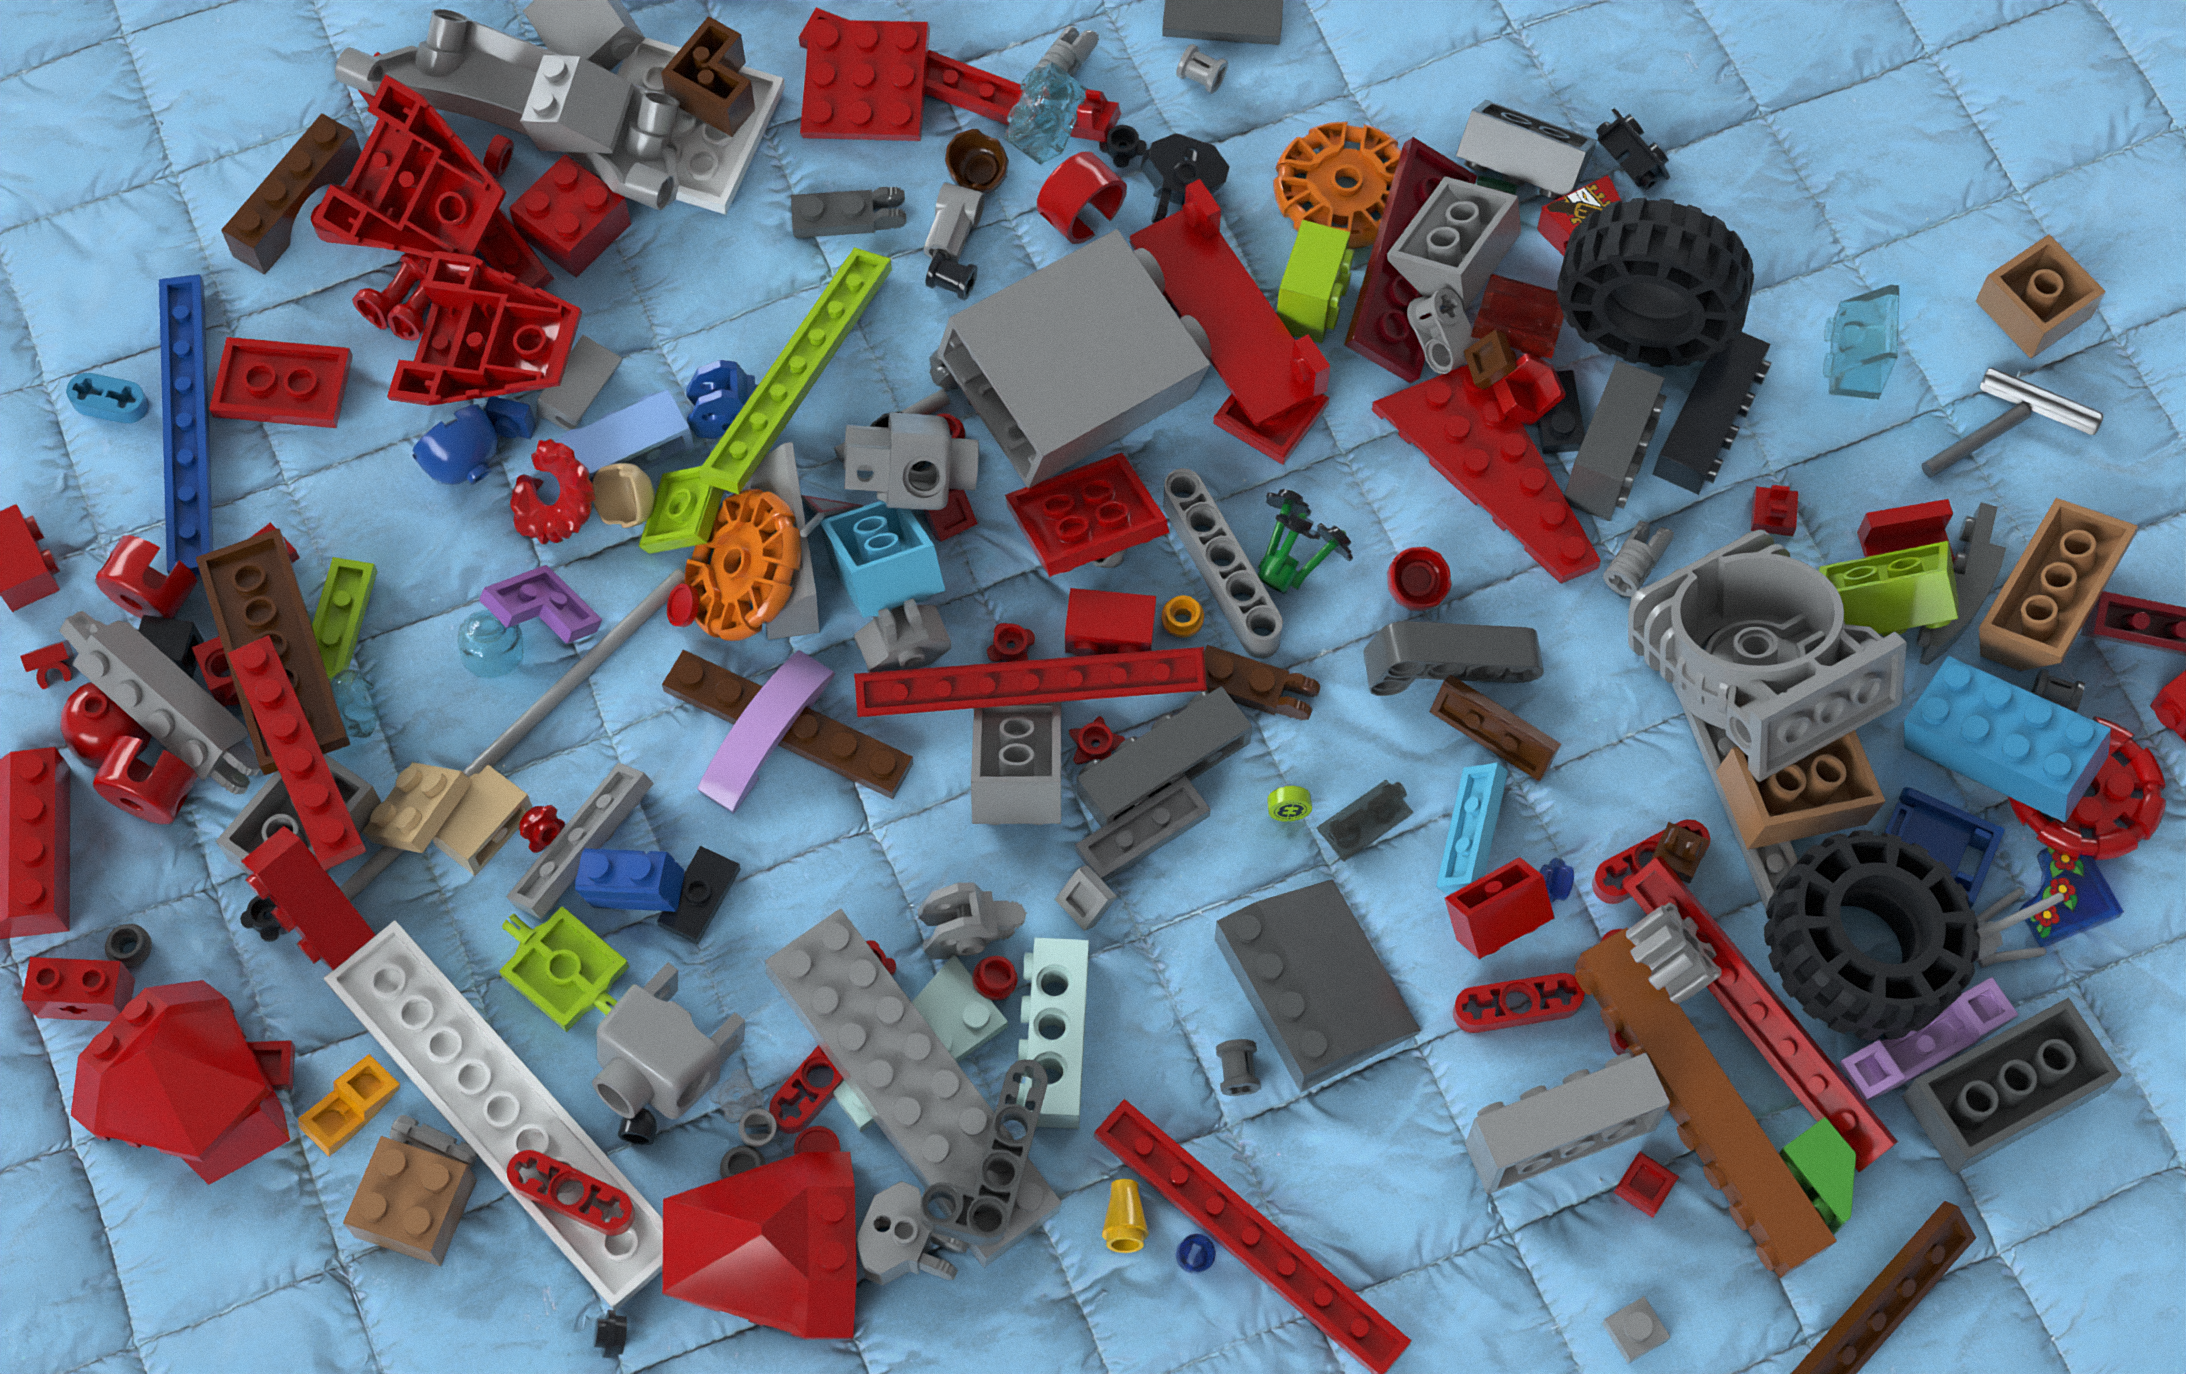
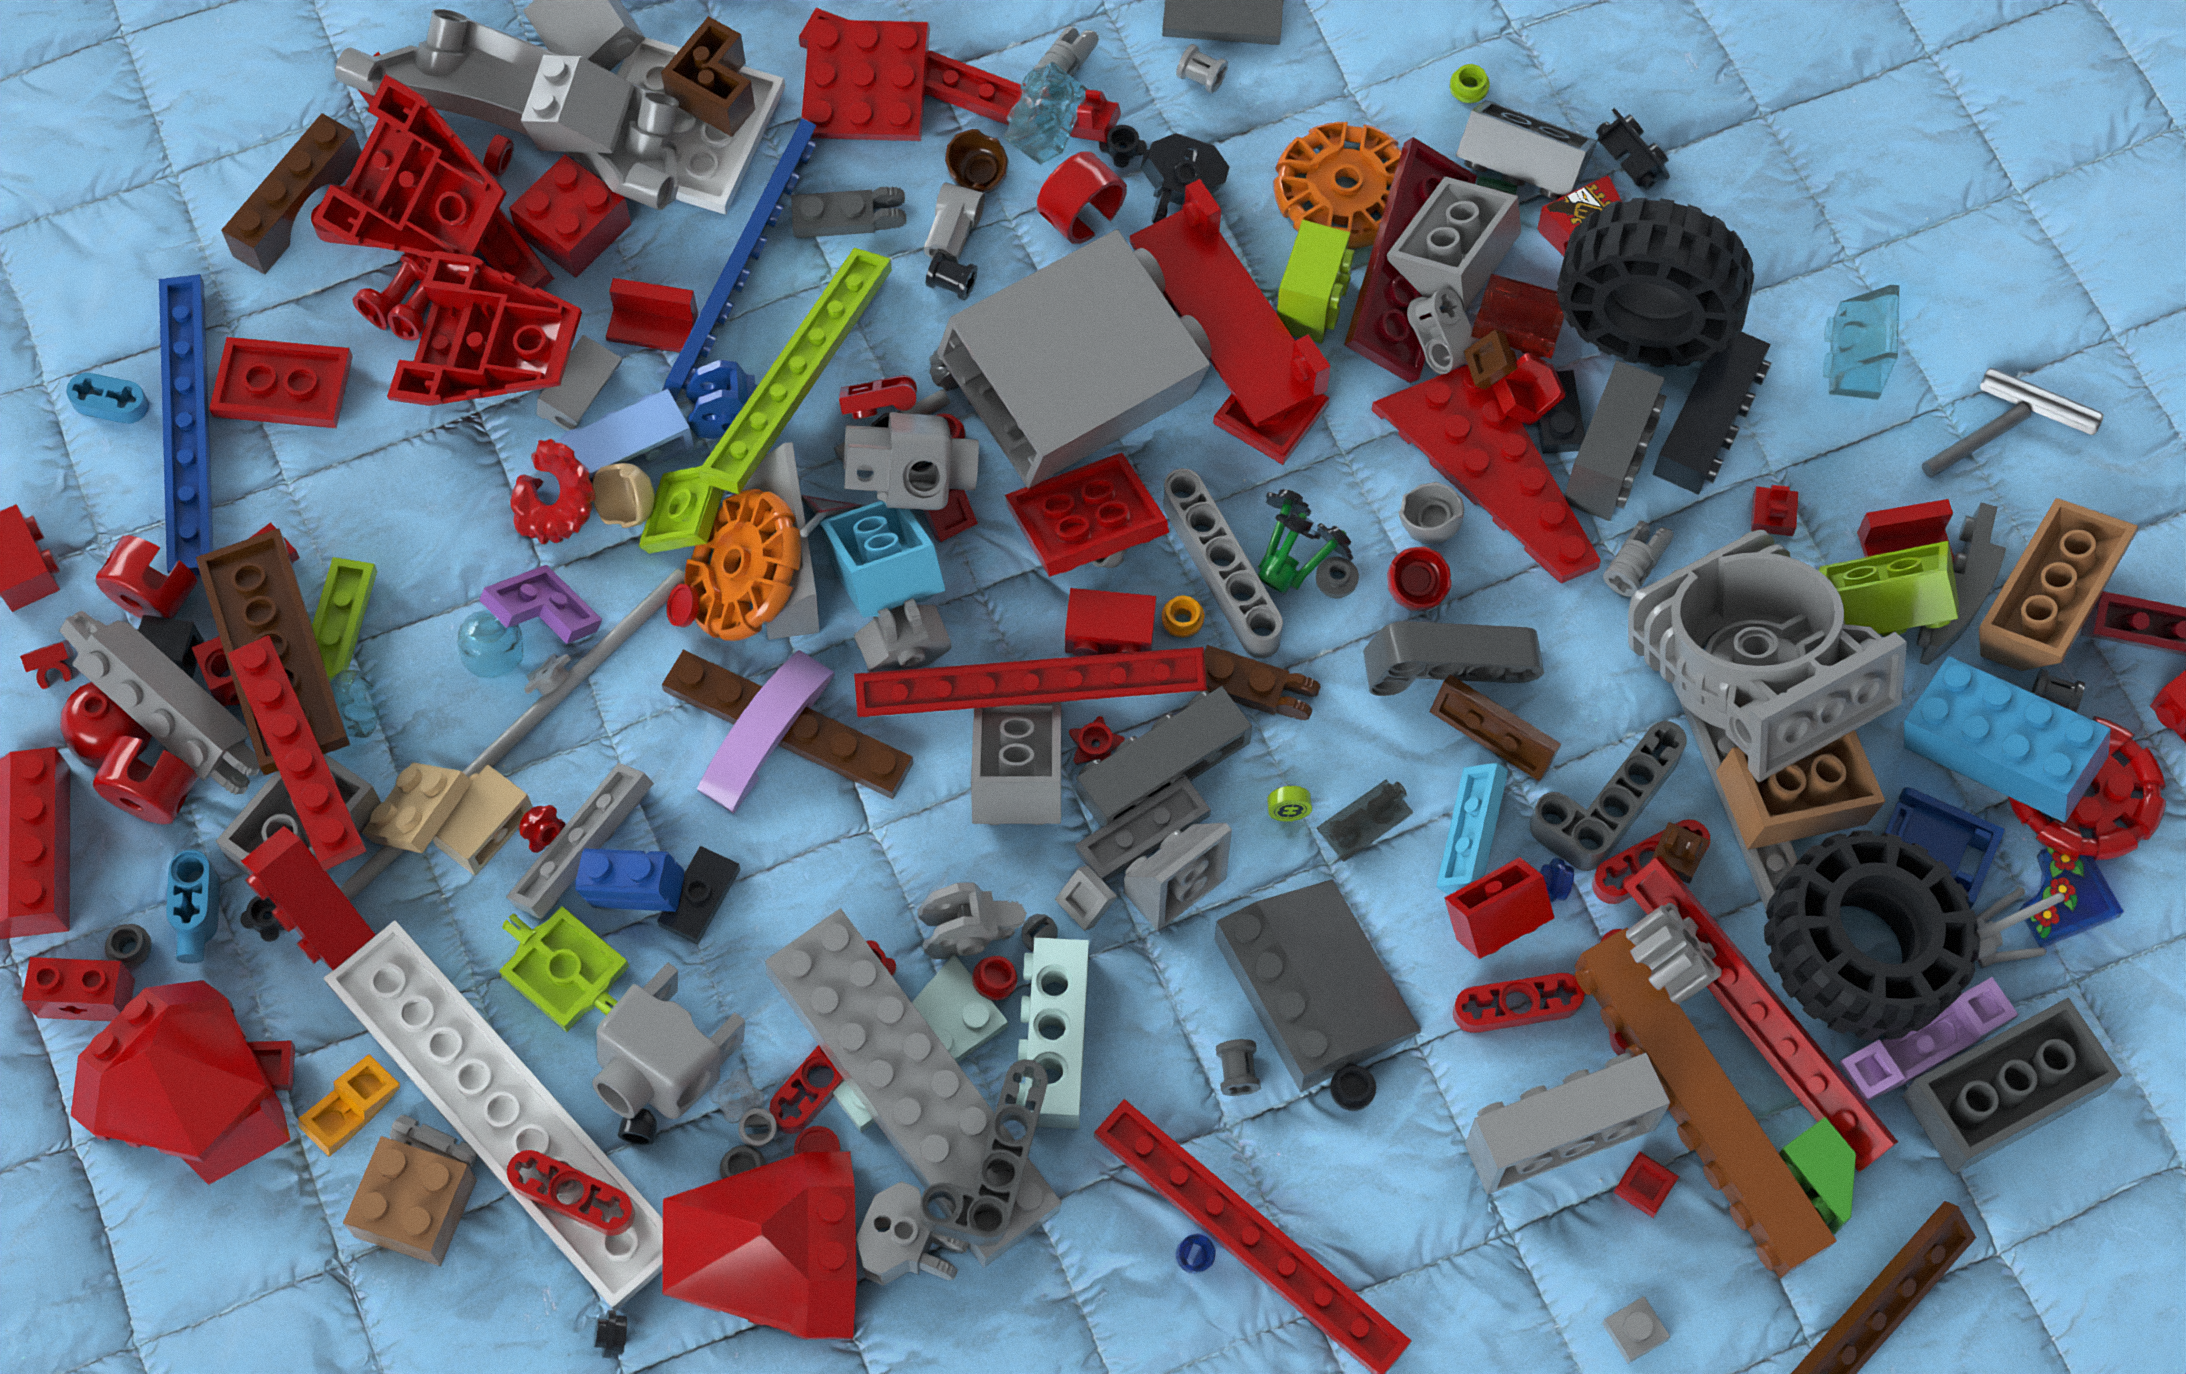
blue cylinder [412,404,499,485] -> none
blue plate [484,396,536,439] -> none
red plate [987,623,1035,662] -> none
yellow cone [1102,1179,1149,1253] -> none
medium nougat brick [1975,234,2106,359] -> none
none -> dark azure piece [166,850,220,963]
none -> light grey plate [524,653,571,695]
none -> red panel [606,278,698,353]
none -> blue plate [662,118,817,402]
none -> red plate [839,375,917,419]
none -> dark grey hinge [1022,914,1058,952]
none -> light grey slope [1124,823,1232,932]
none -> dark grey plate [1315,557,1359,599]
none -> black plate [1330,1065,1376,1111]
none -> light grey hair [1398,482,1464,544]
none -> lime plate [1449,64,1490,103]
none -> dark grey beam [1530,721,1687,871]

